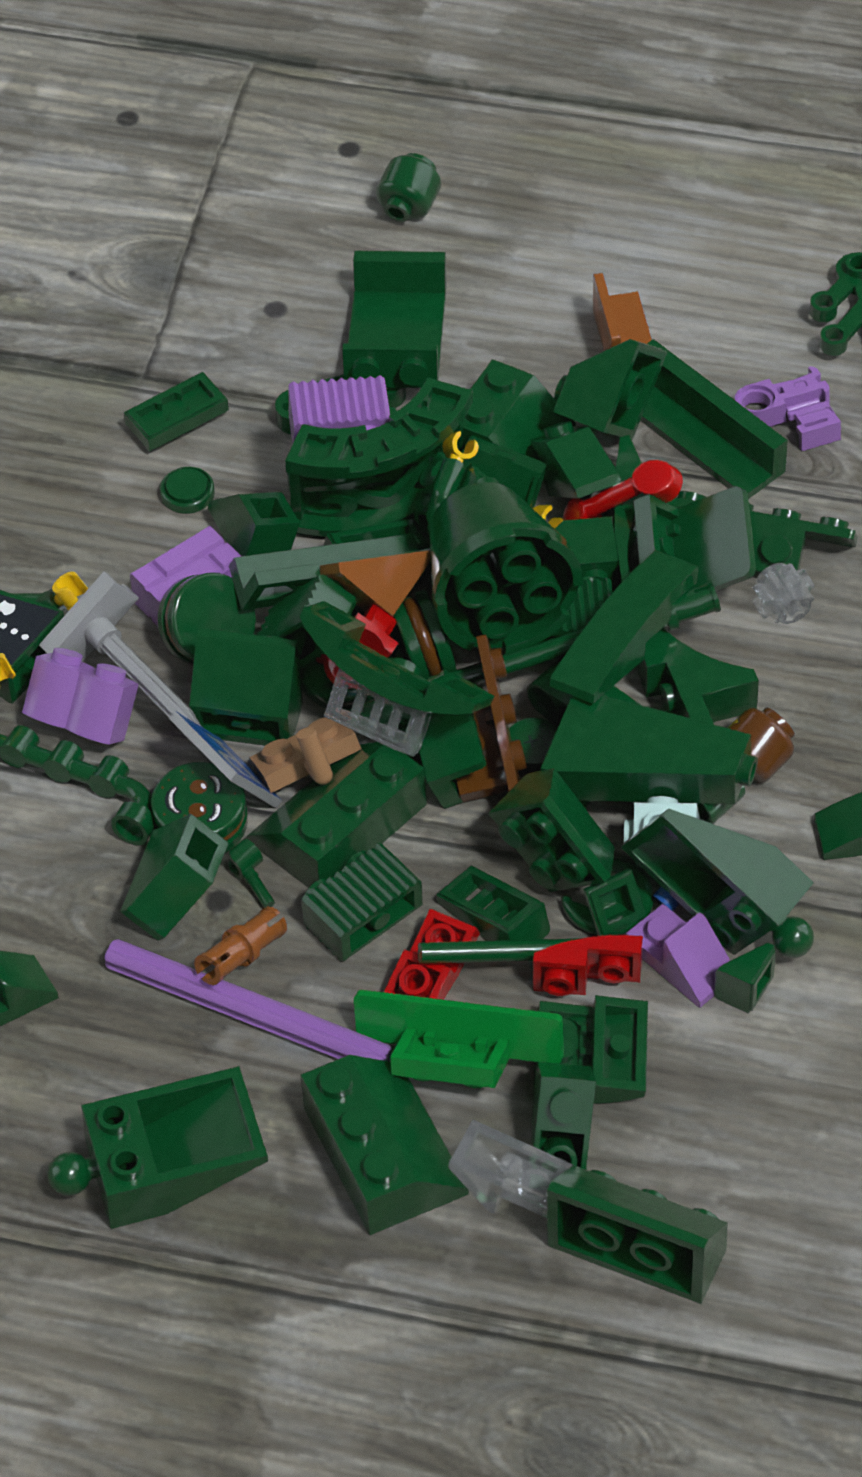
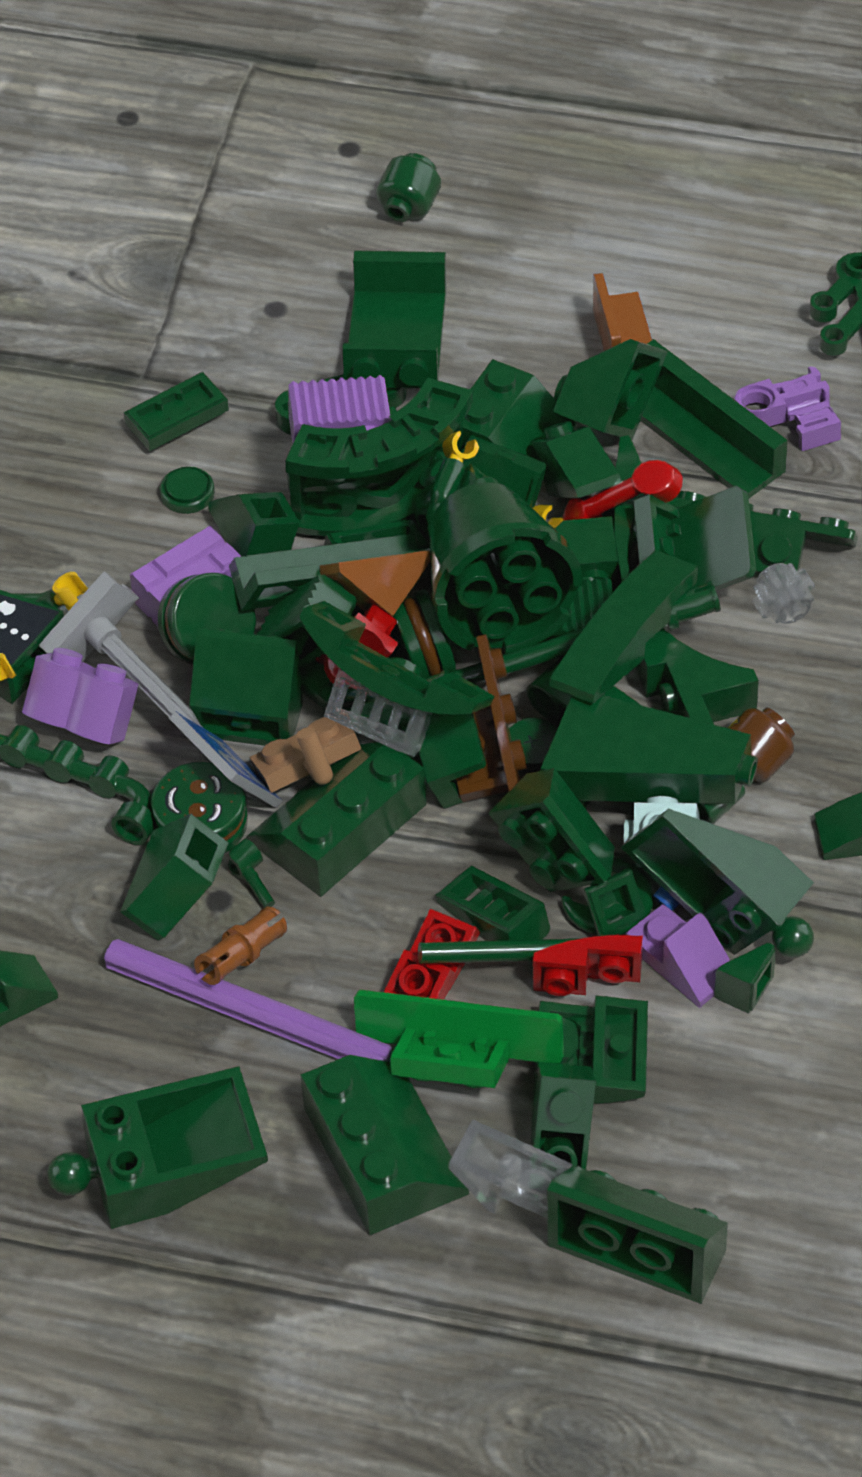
dark green brick [301,843,423,962] -> none

